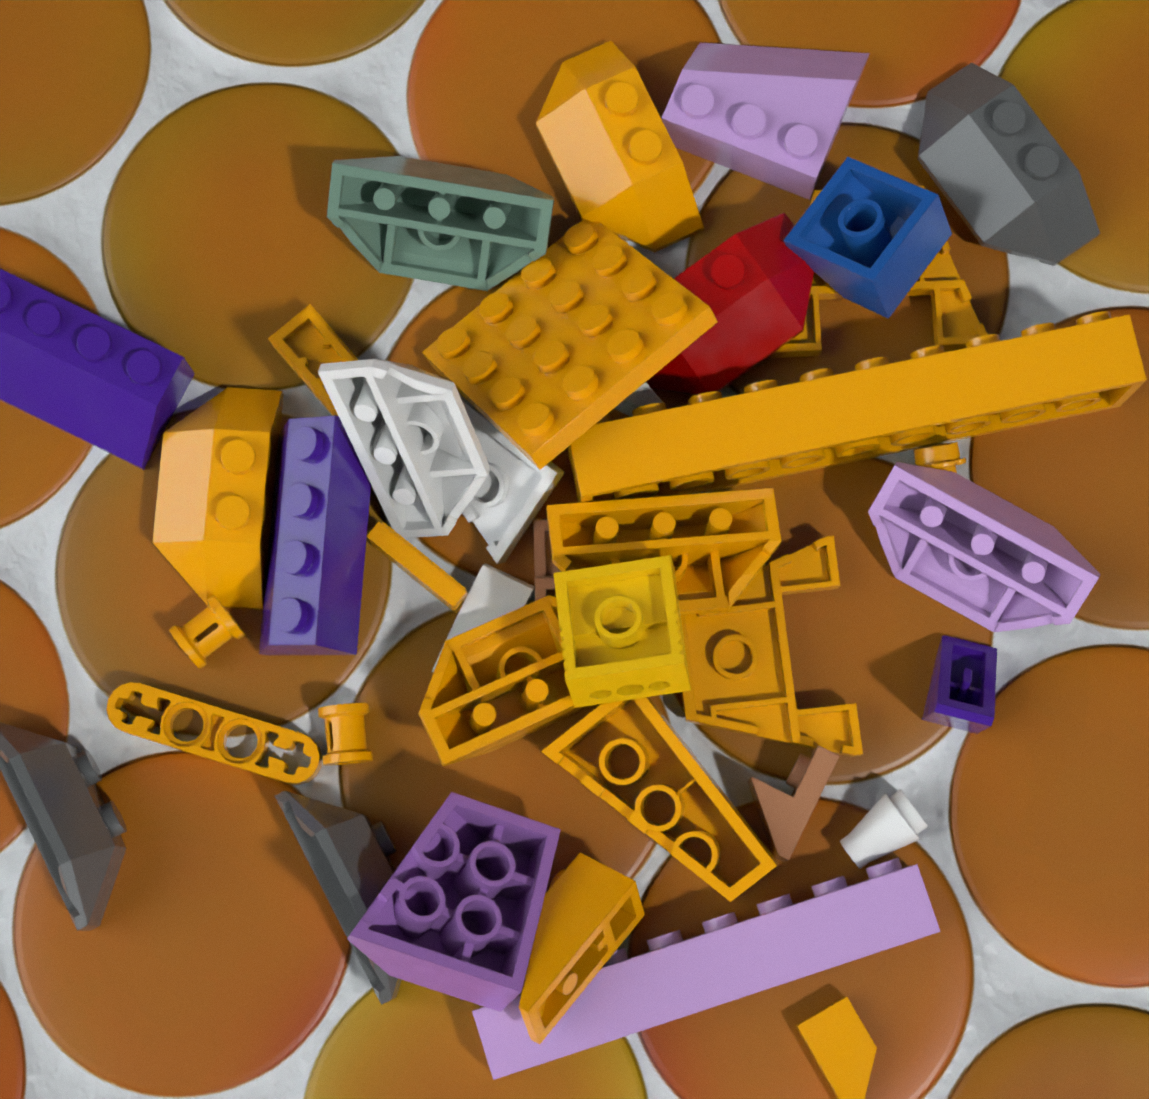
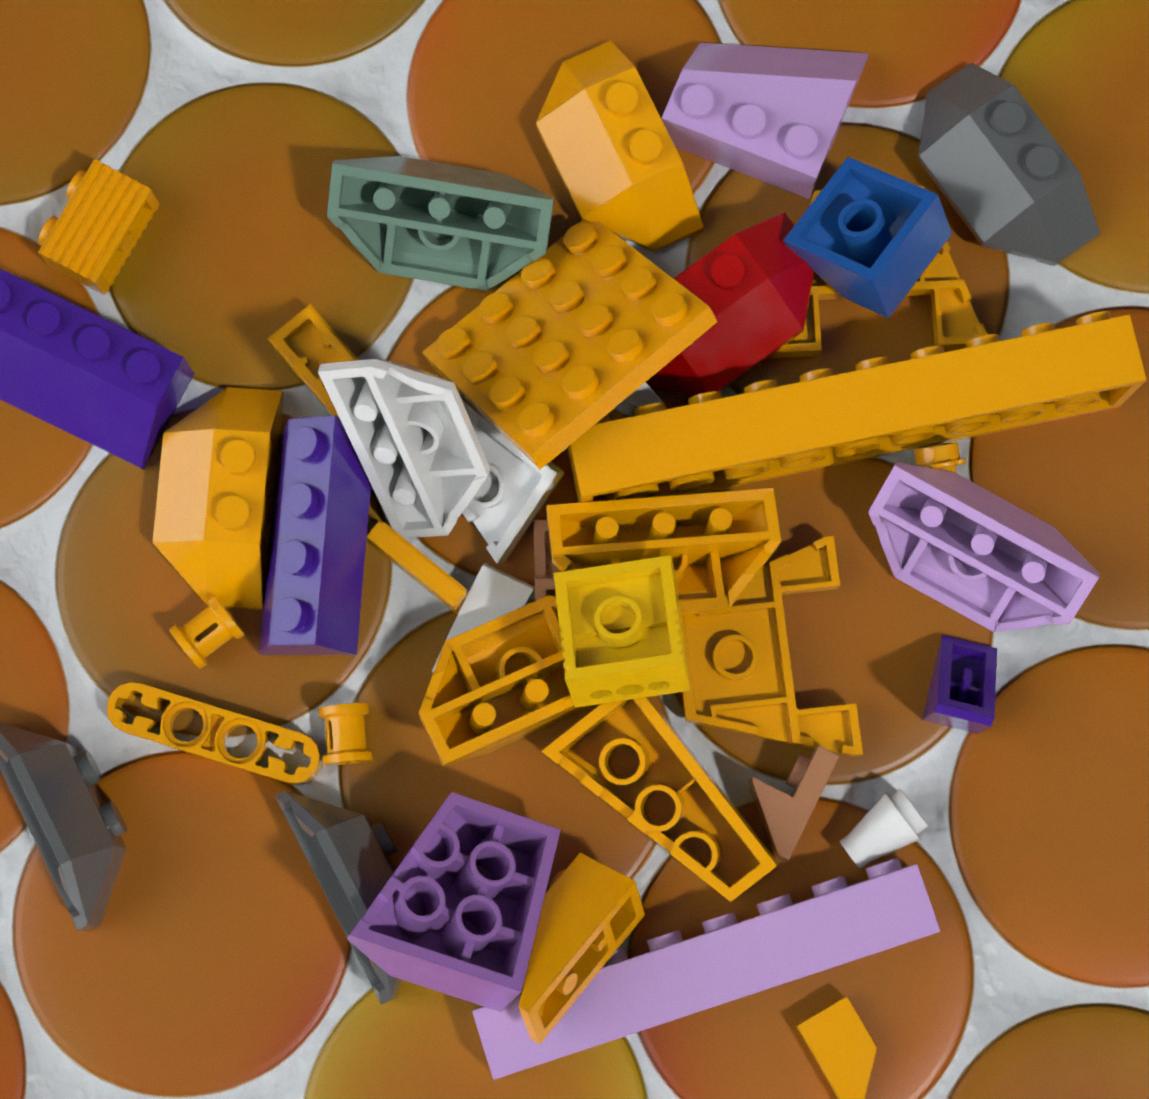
none -> light orange brick [38,159,159,295]

